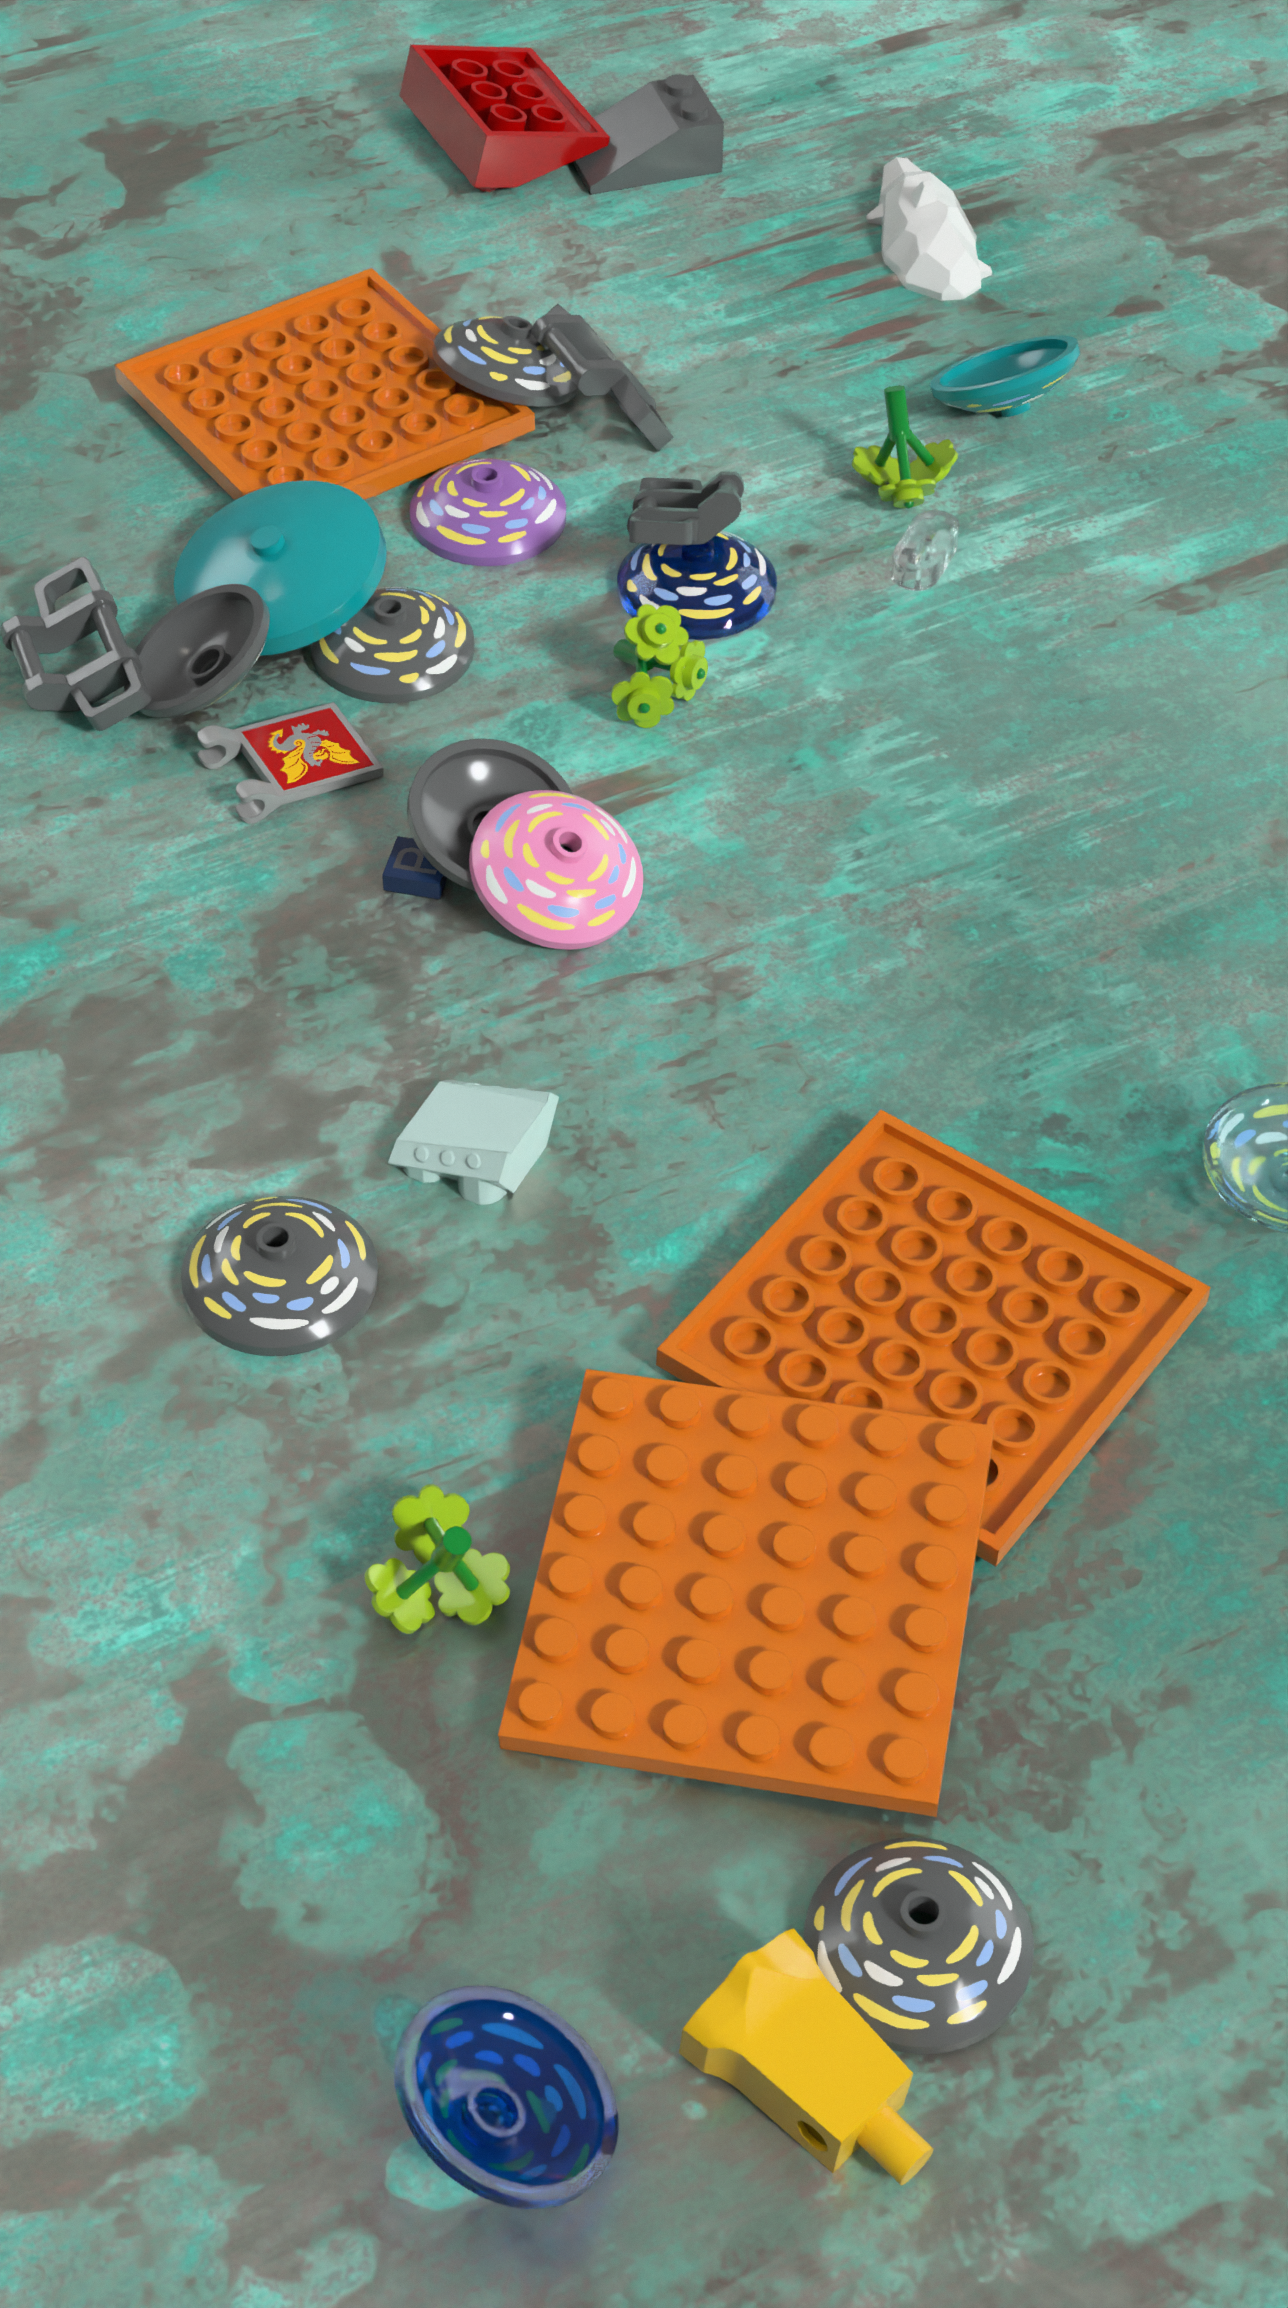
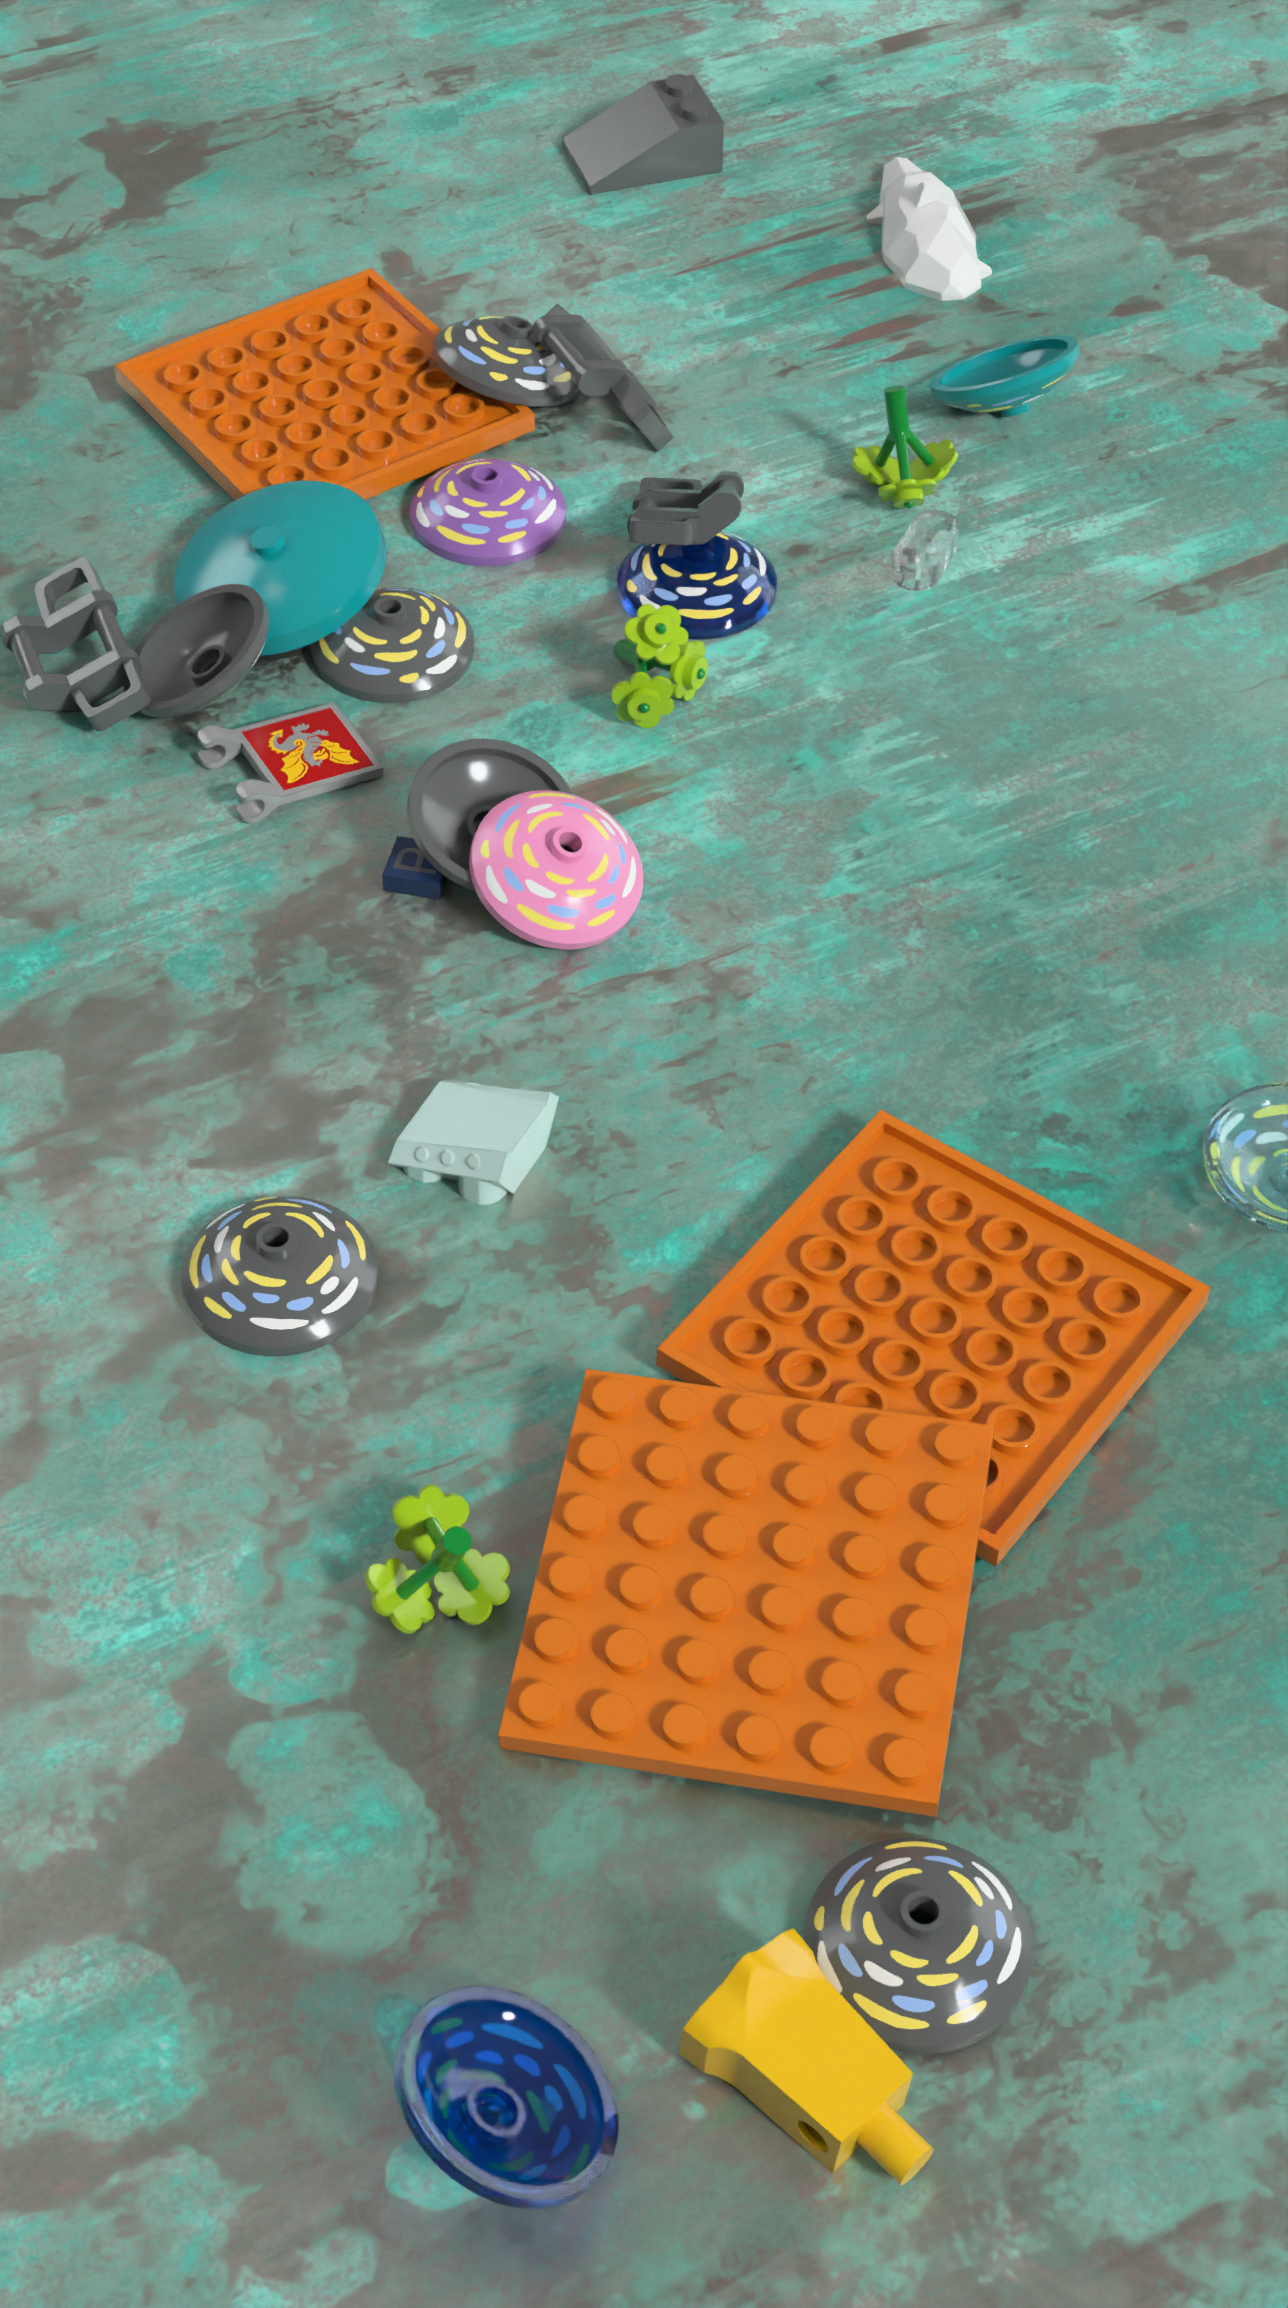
red slope [399,45,610,192] -> none

